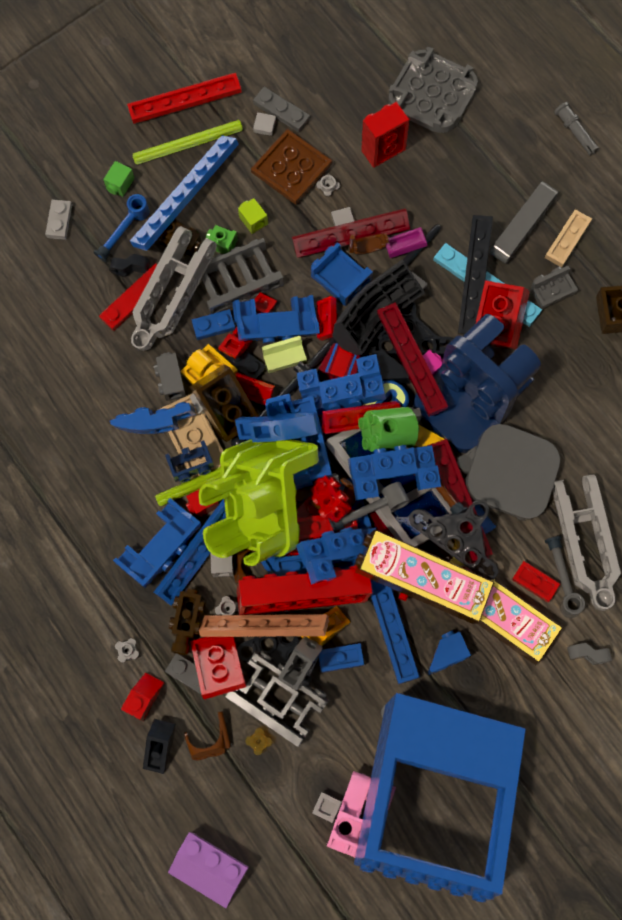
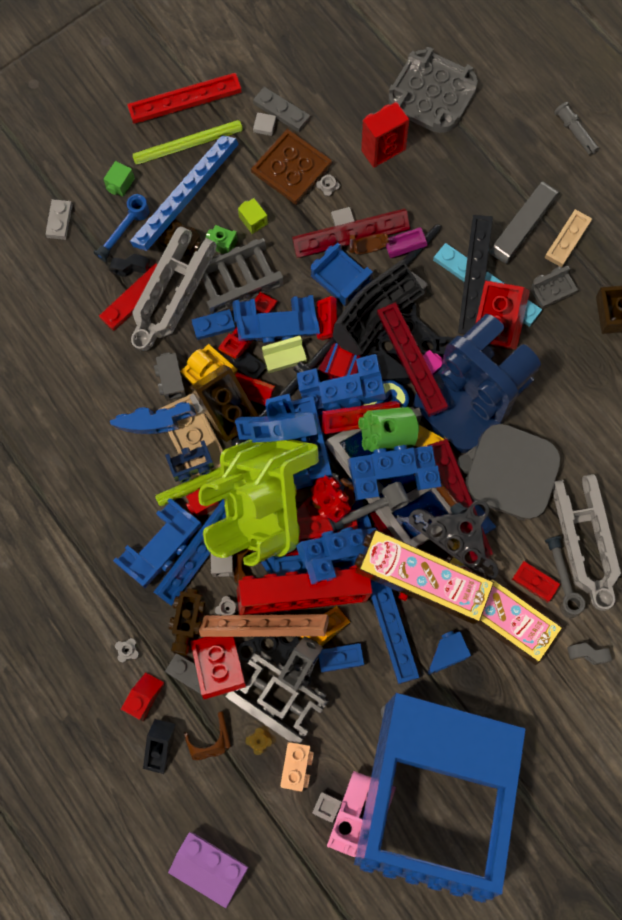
none -> light nougat bracket [281,743,314,792]

